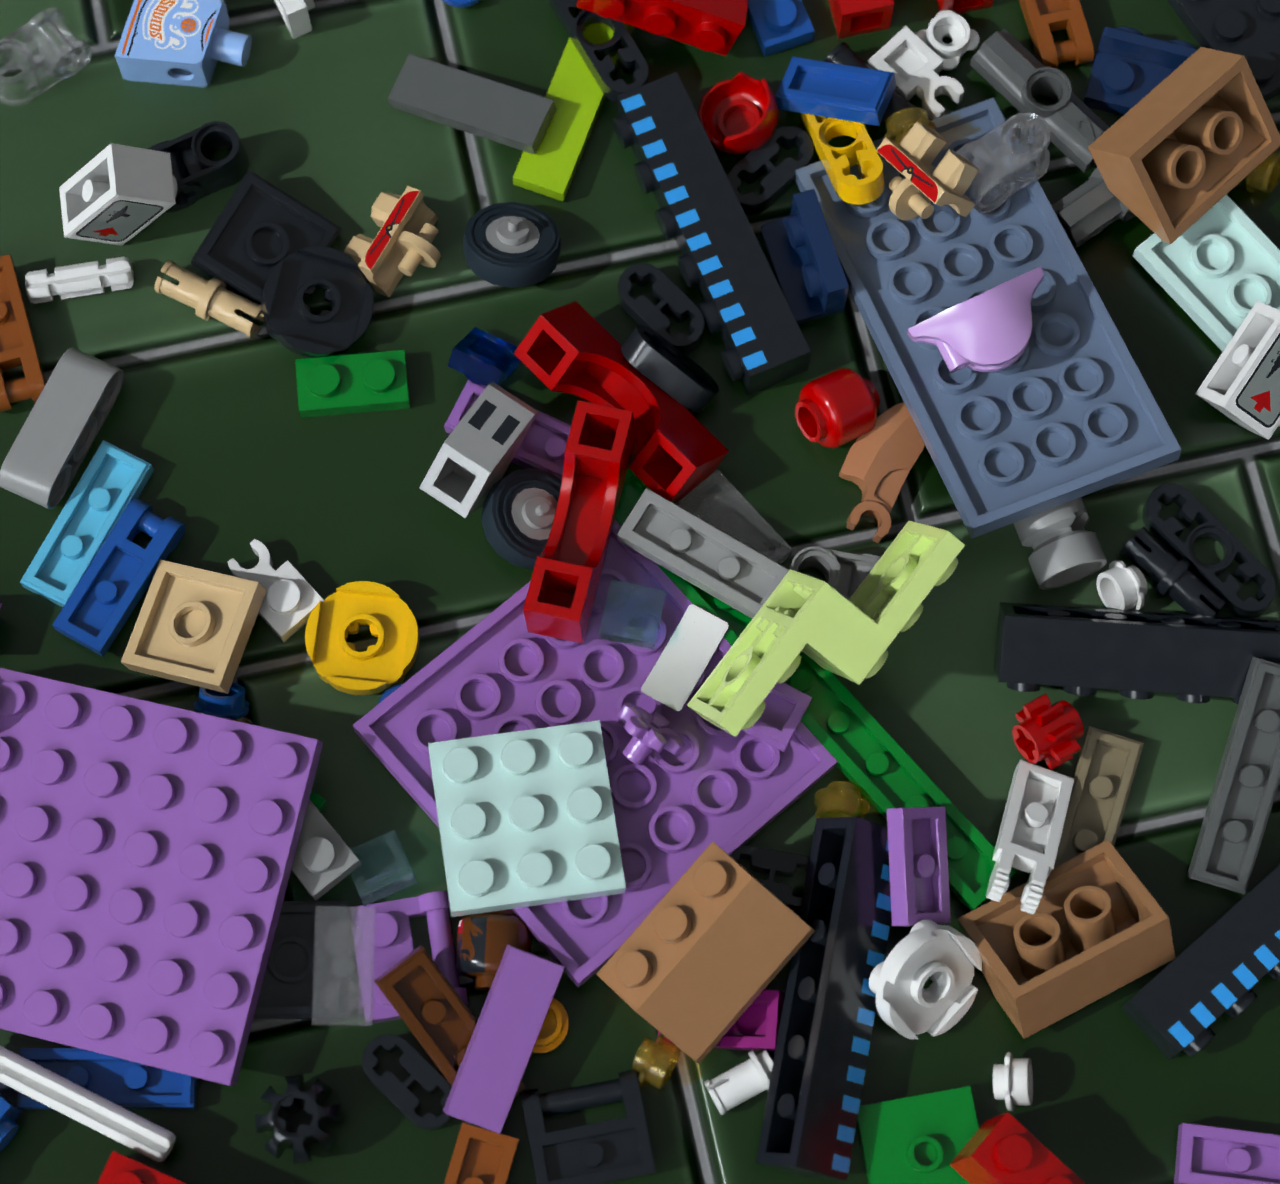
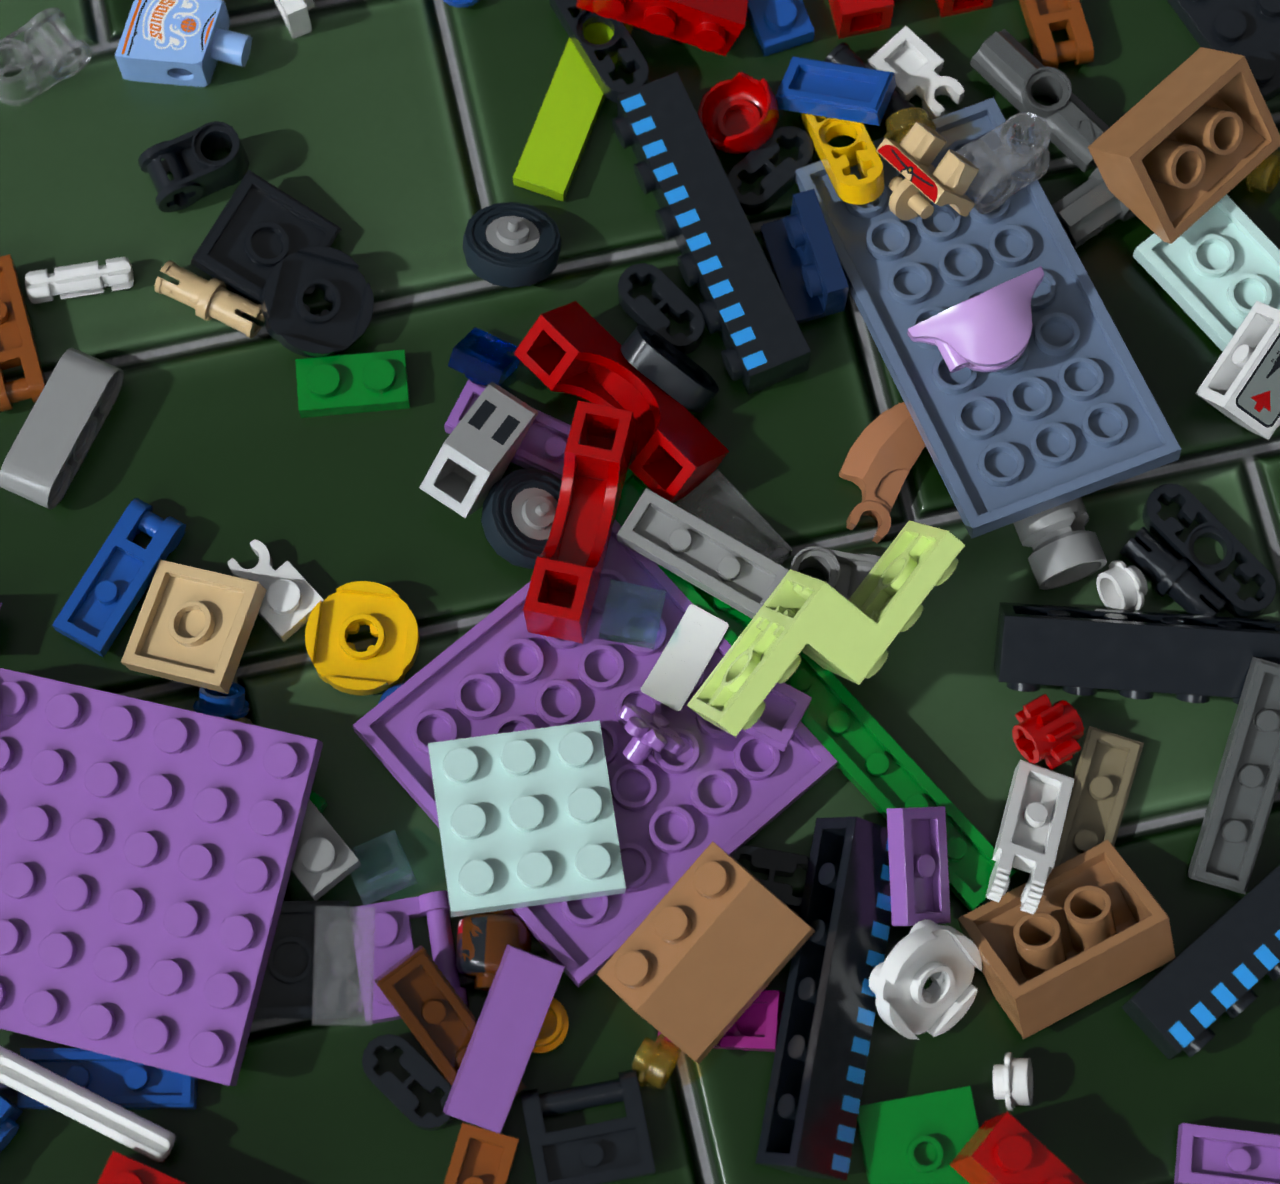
medium azure tile [20,440,154,607] -> none
white brick [59,143,177,246] -> none
black piece [254,1074,343,1164] -> none
tan hips [344,186,442,298] -> none
dark grey tile [387,53,556,155] -> none
white pin [704,1050,773,1116] -> none
red head [795,368,880,449] -> none
clear yellow plate [814,781,870,818] -> none
white plate [916,10,979,70] -> none
dark blue bracket [1083,27,1198,116] -> none

